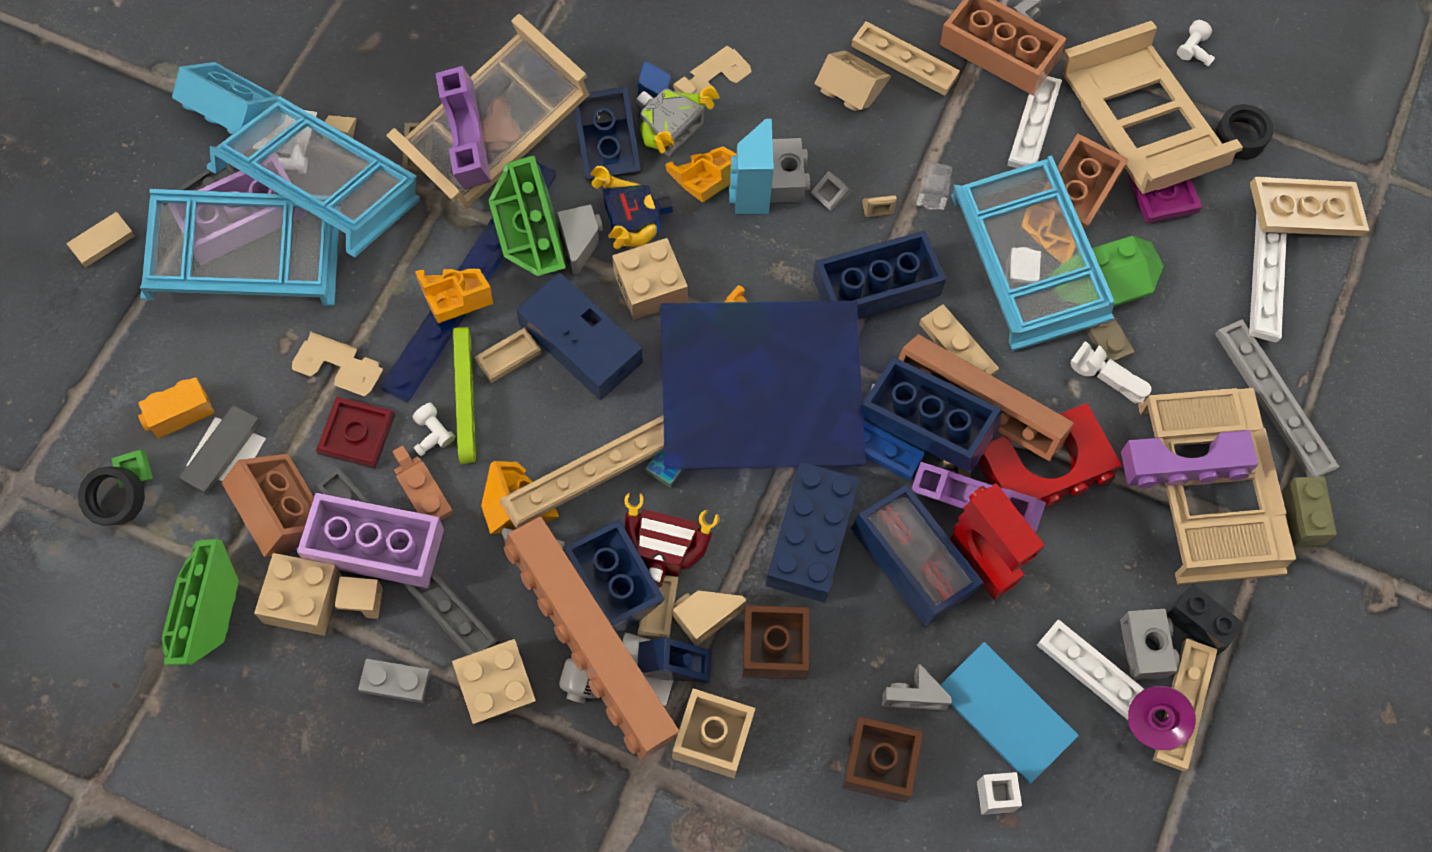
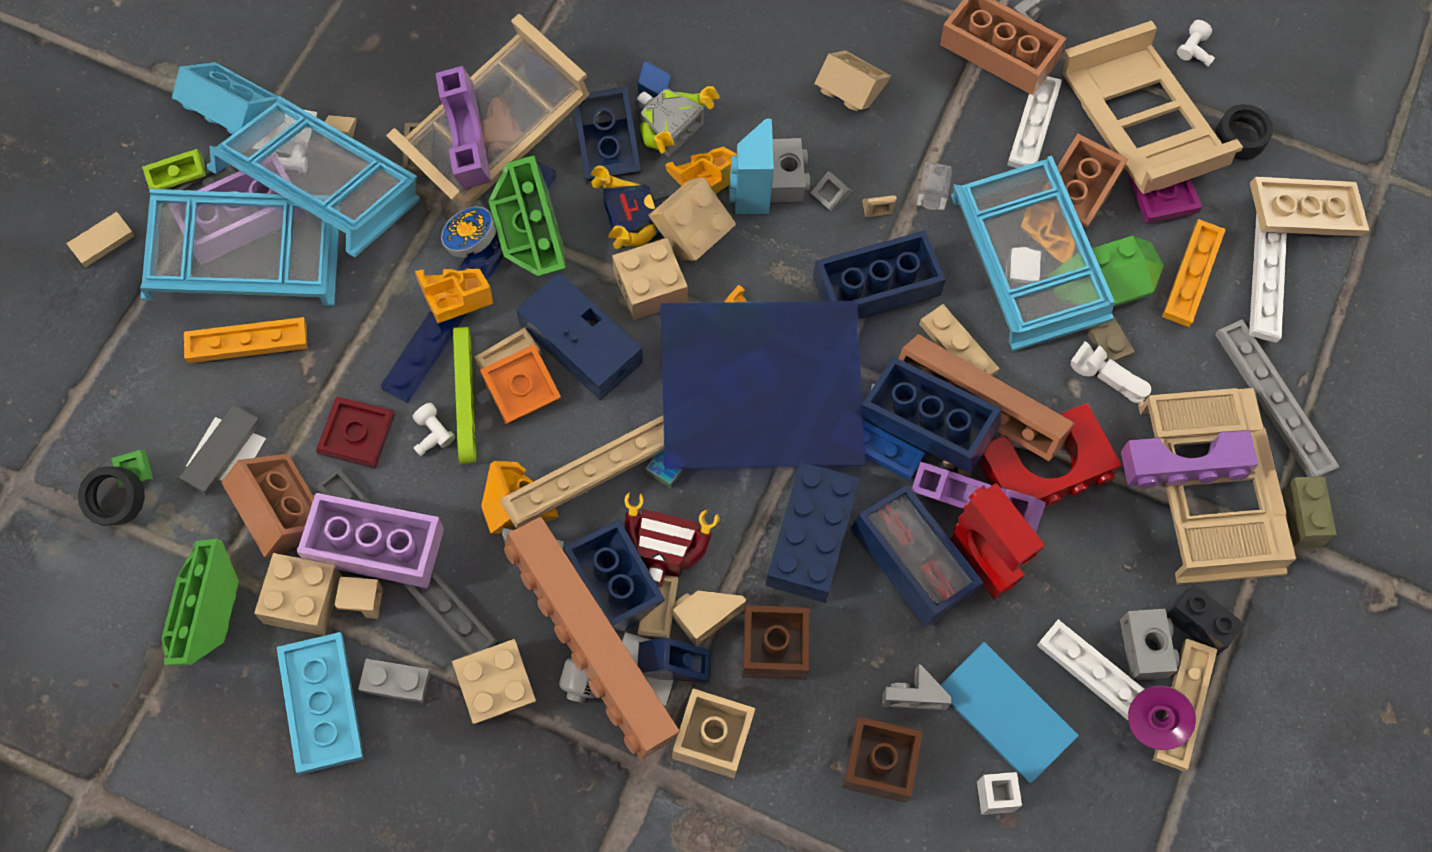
light orange brick [138,377,215,439] -> none
tan piece [292,332,383,396] -> none
nougat hinge [392,446,454,521] -> none
light grey slope [558,204,603,275] -> none
tan piece [673,46,752,101] -> none
tan plate [851,21,960,96] -> none
none -> lime slope [142,149,207,190]
none -> light orange plate [184,317,308,363]
none -> medium azure plate [277,632,364,775]
none -> tile [441,206,496,258]
none -> orange plate [480,344,561,425]
none -> tan brick [648,178,736,261]
none -> light orange plate [1162,219,1226,327]

